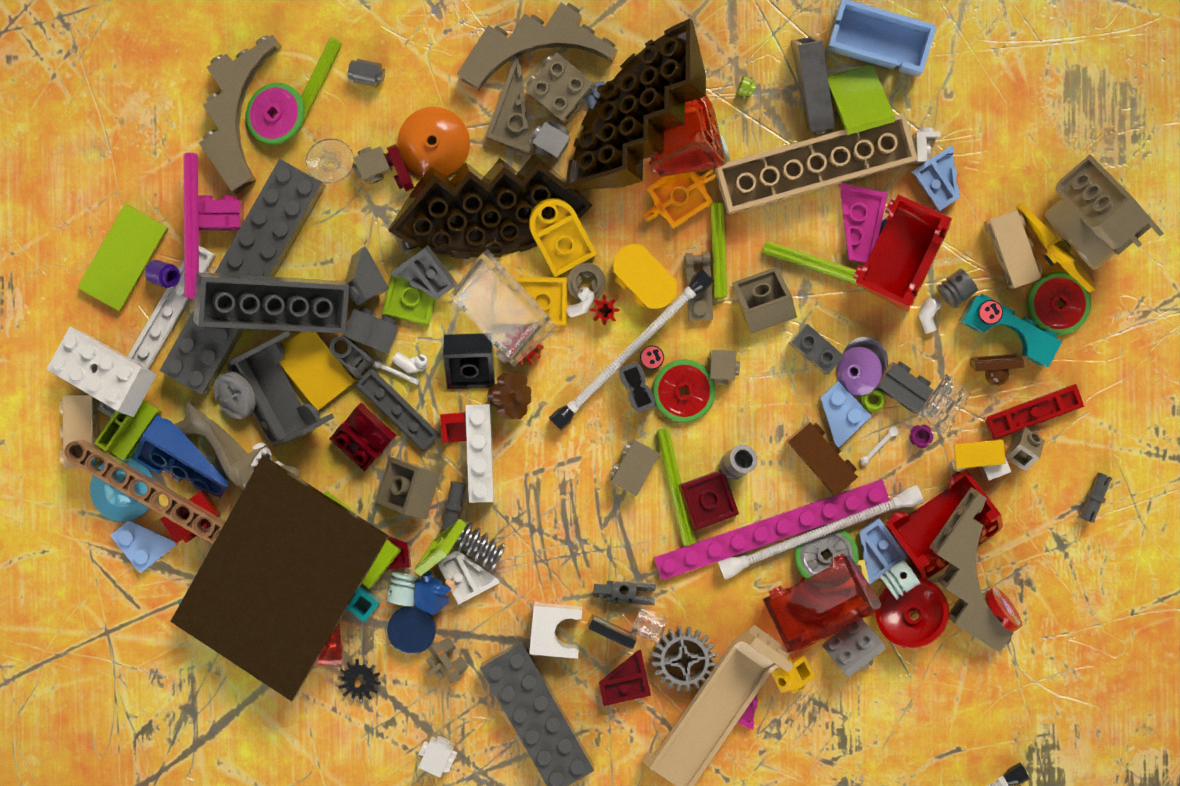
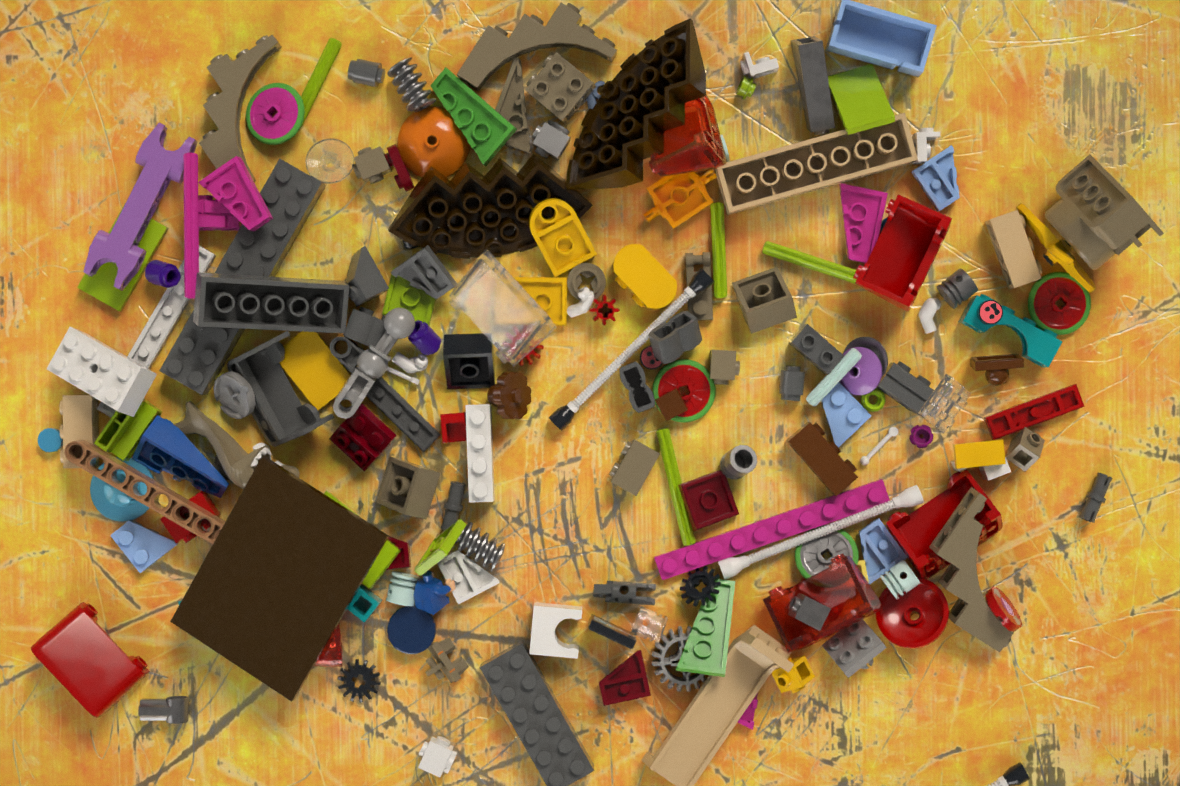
none -> red windscreen [31,602,150,718]
none -> dark azure tile [38,428,63,452]
none -> medium lavender piece [83,123,197,291]
none -> flat silver piece [138,696,188,724]
none -> dark pink wing [198,156,273,232]
none -> light grey piece [333,308,415,419]
none -> flat silver piece [387,57,436,112]
none -> dark purple brick [408,320,441,355]
none -> bright green wing [430,67,517,166]
none -> dark grey brick [648,311,702,364]
none -> reddish brown tile [655,388,688,421]
none -> bright green wing [676,579,736,677]
none -> black gear [680,566,721,607]
none -> white bracket [740,52,779,79]
none -> dark grey brick [779,365,805,401]
none -> flat silver brick [788,593,831,631]
none -> light aqua axle [806,348,862,407]

